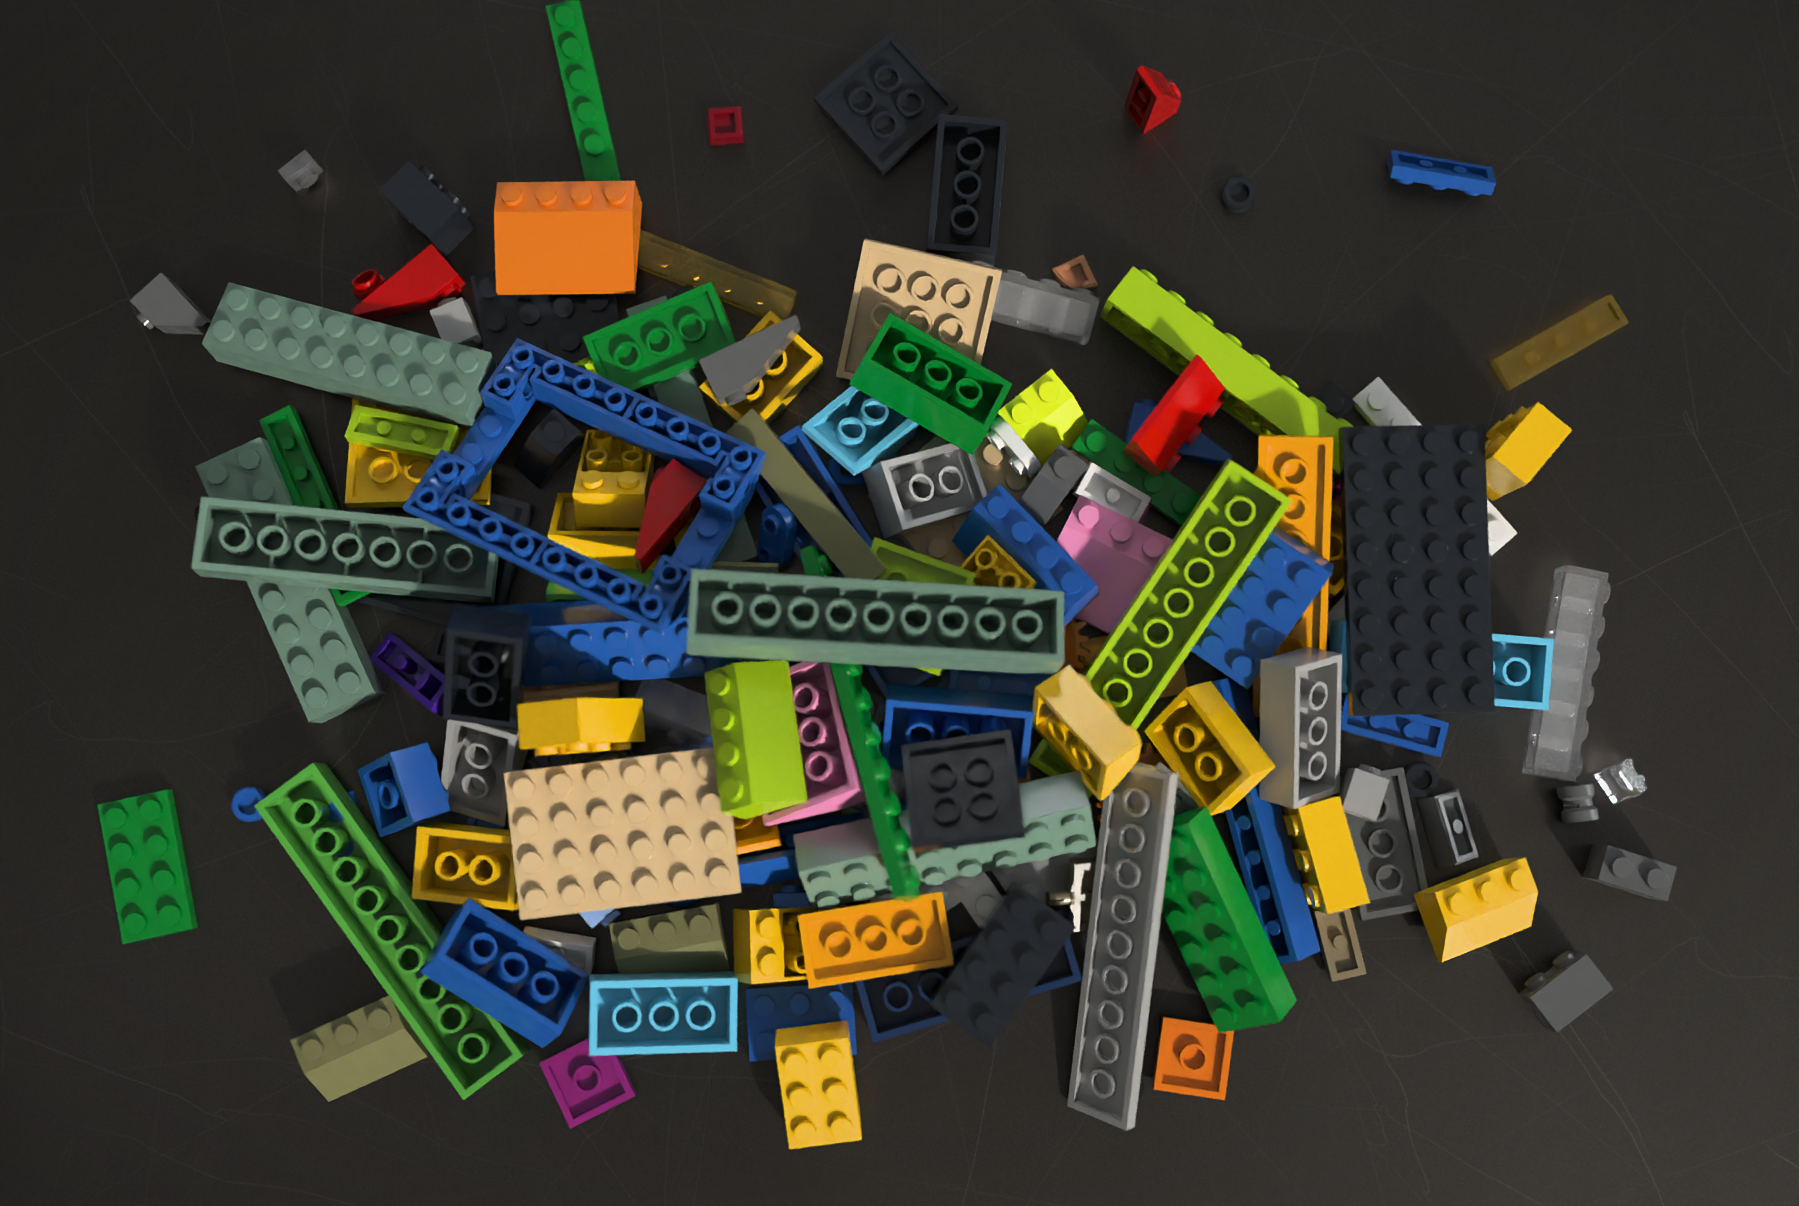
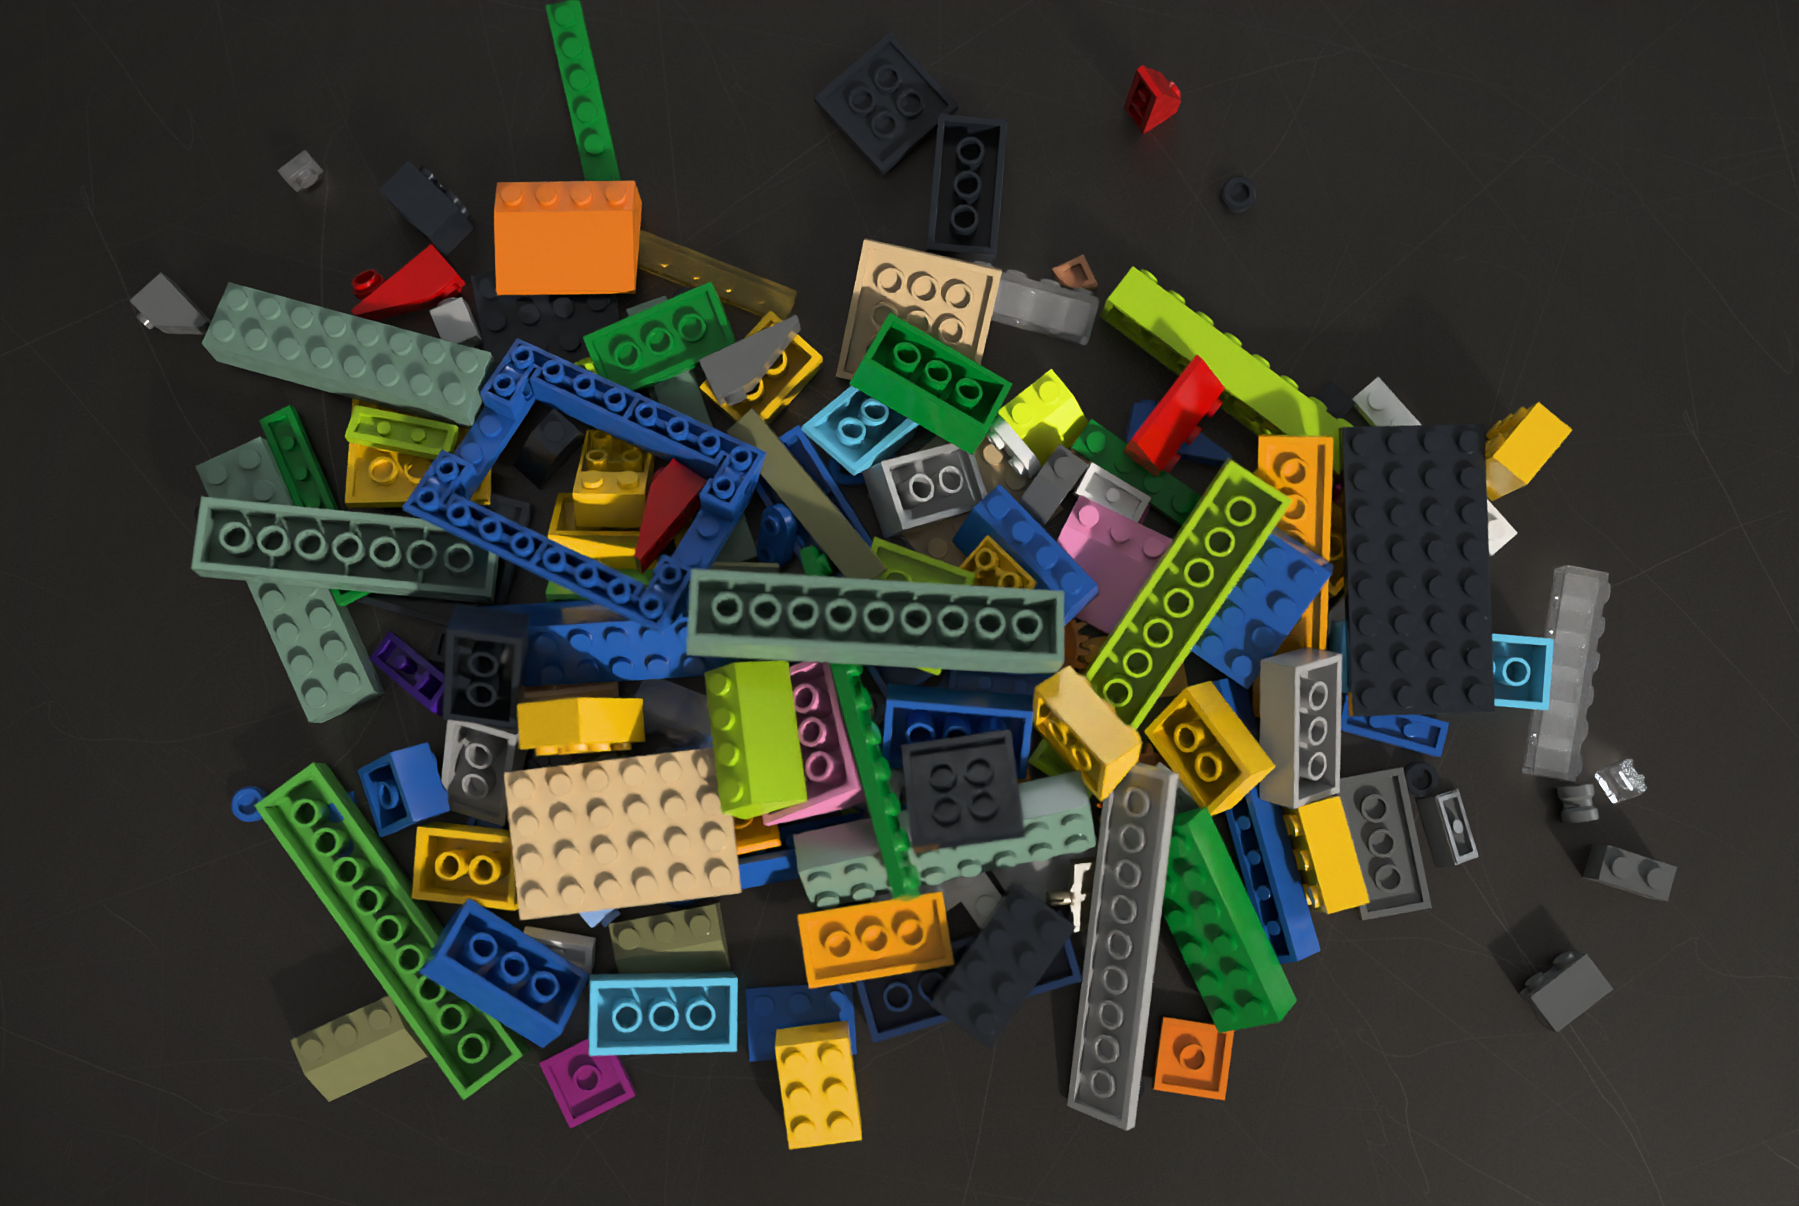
green plate [97,789,198,944] -> none
dark red tile [707,106,744,146] -> none
yellow slope [733,904,847,984] -> none
blue plate [774,884,811,908] -> none
dark tan plate [1311,908,1367,982] -> none
light grey brick [1338,764,1390,821] -> none
blue plate [1387,150,1496,196] -> none
yellow slope [1414,857,1538,962] -> none
clear yellow tile [1490,294,1629,392] -> none

